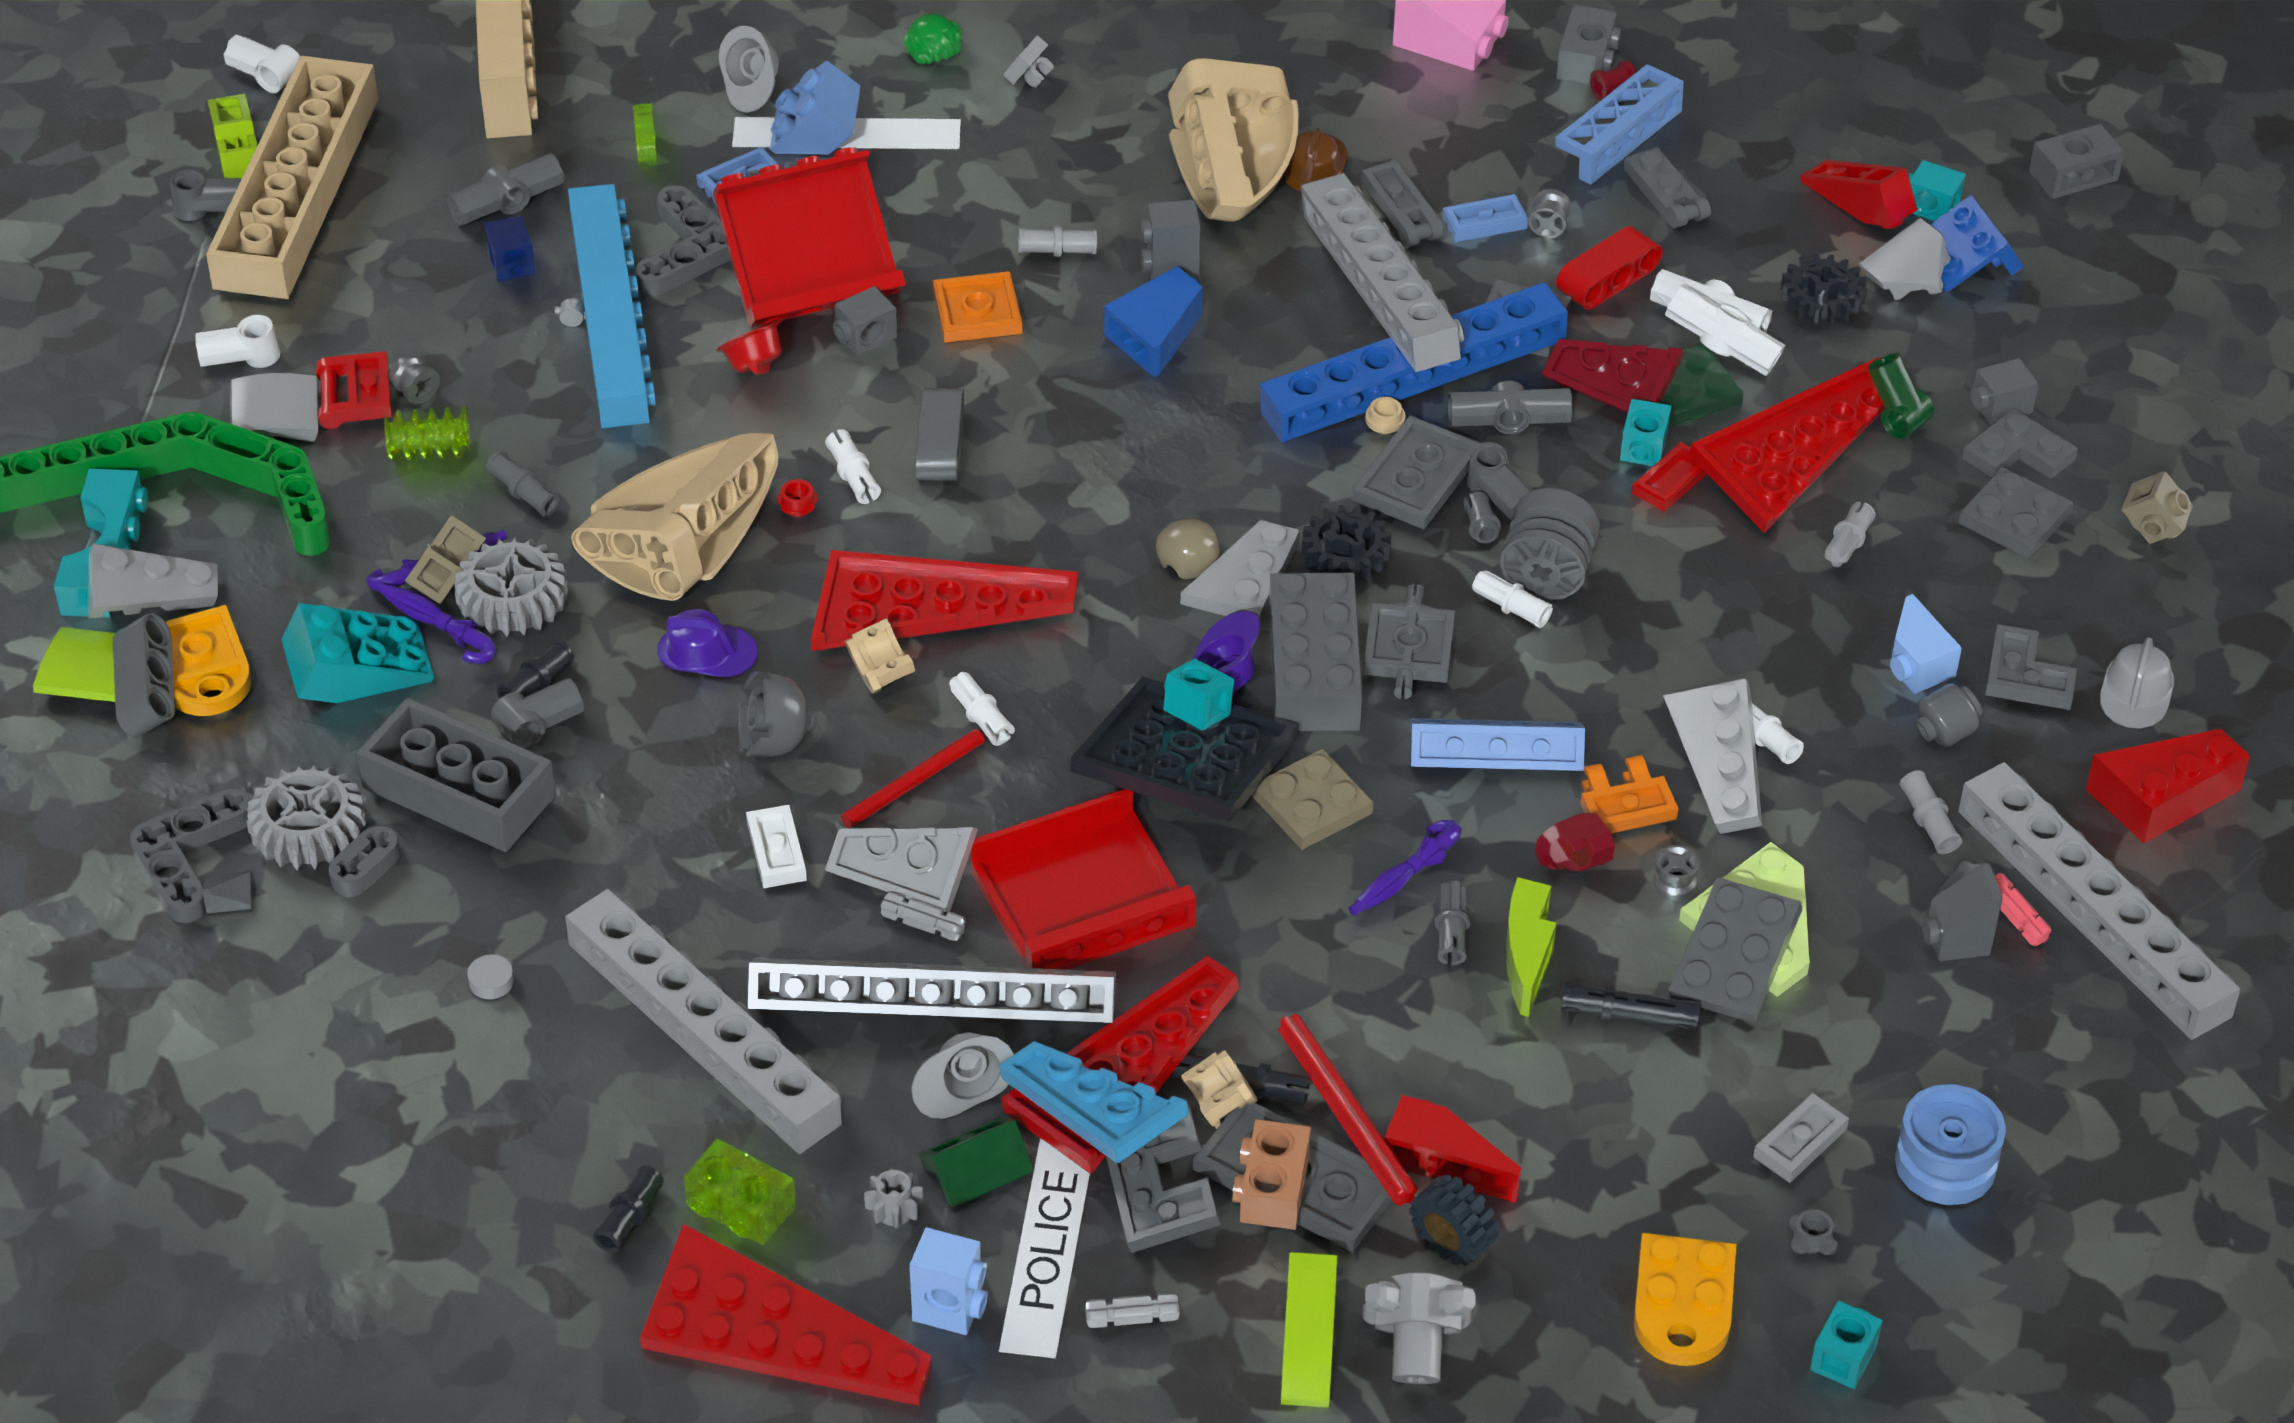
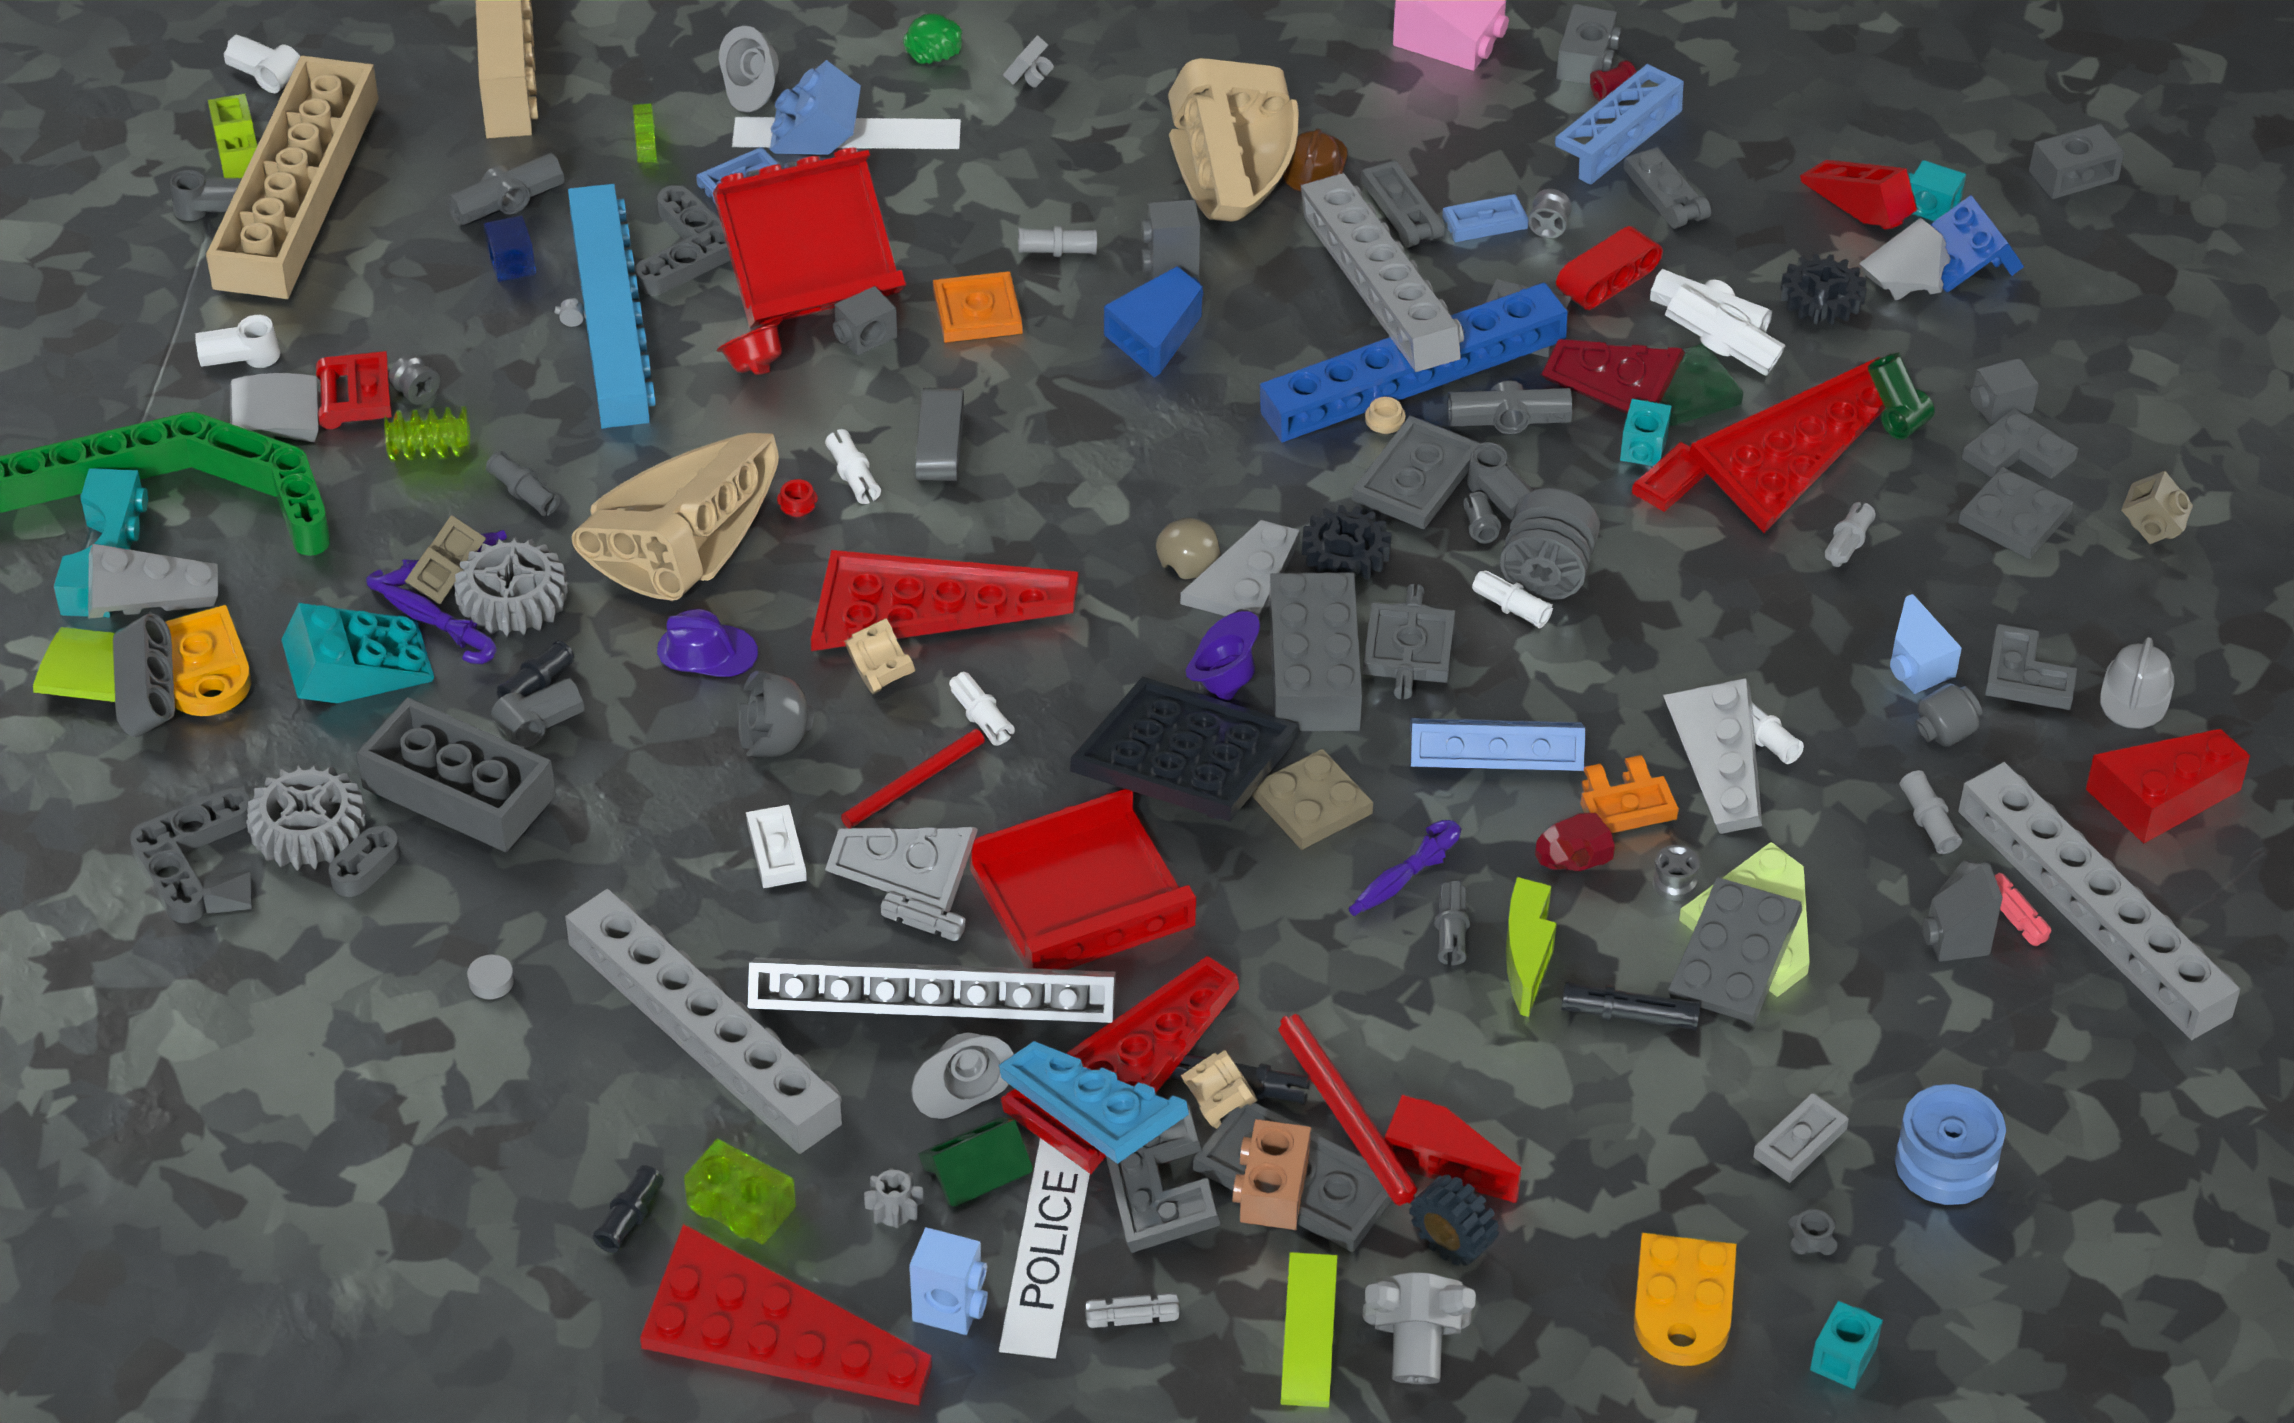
teal brick [1163,658,1234,731] -> none

